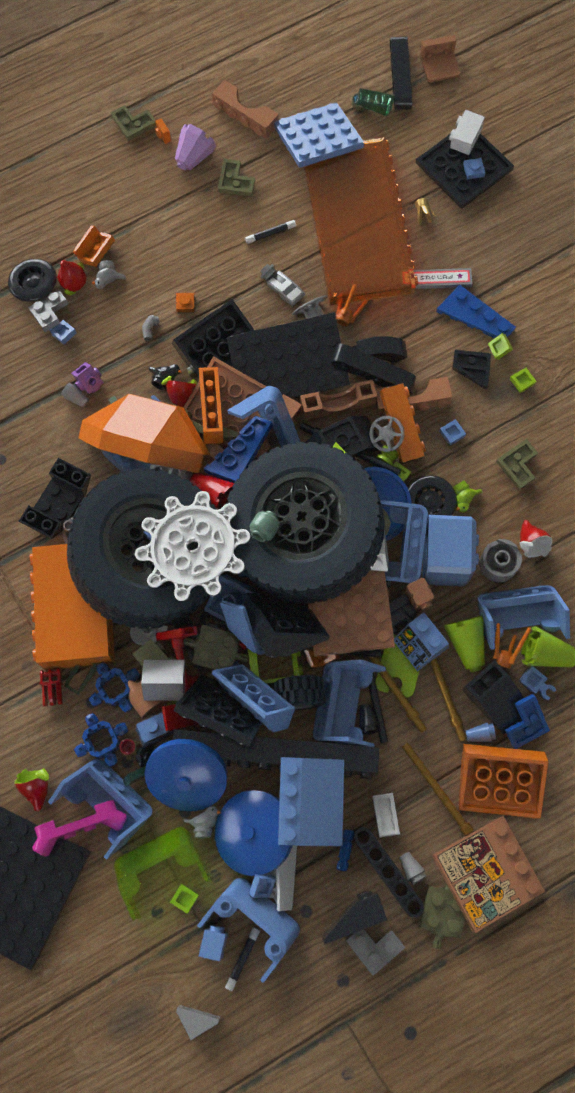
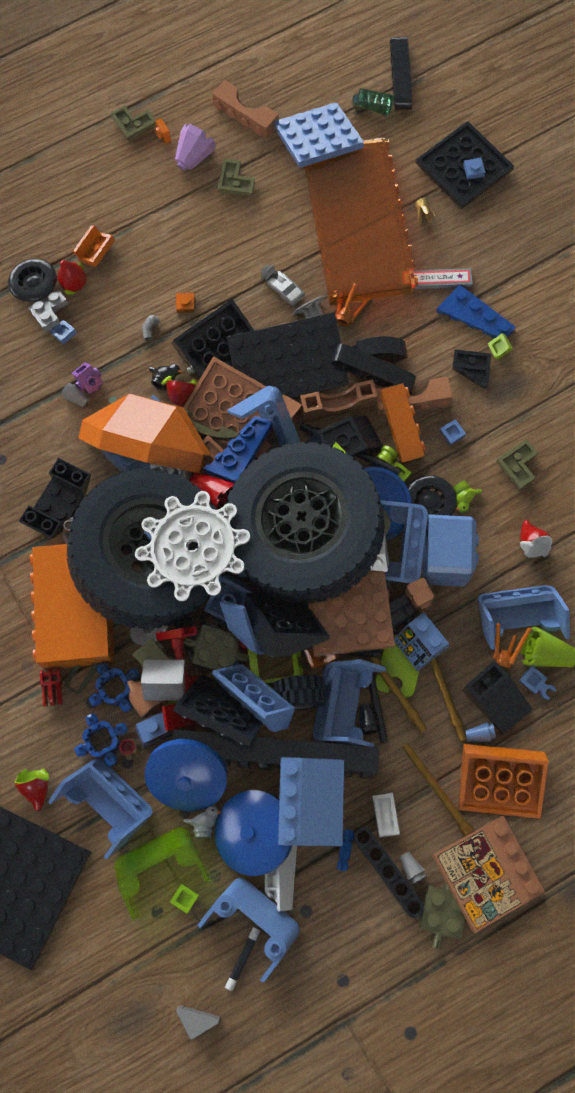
dark pink plate [32,800,127,857] -> none
light grey animal [92,260,126,289] -> none
tile [123,767,146,786] -> none
black plate [136,745,154,768] -> none
orange brick [199,367,223,444] -> none
medium blue brick [199,925,228,961] -> none
black bar [245,220,296,244] -> none
sand green head [249,511,280,542] -> none
medium blue plate [249,874,276,898] -> none
black slope [322,890,387,944] -> none
light grey plate [346,929,405,975] -> none
light grey wheel [370,416,405,452] -> none
nougat bracket [420,35,460,82] -> none
lime cone [444,616,485,672] -> none
white brick [449,110,485,155] -> none
light grey brick [479,539,522,583] -> none
blue plate [505,694,550,749] -> none
lime plate [510,367,537,393] -> none

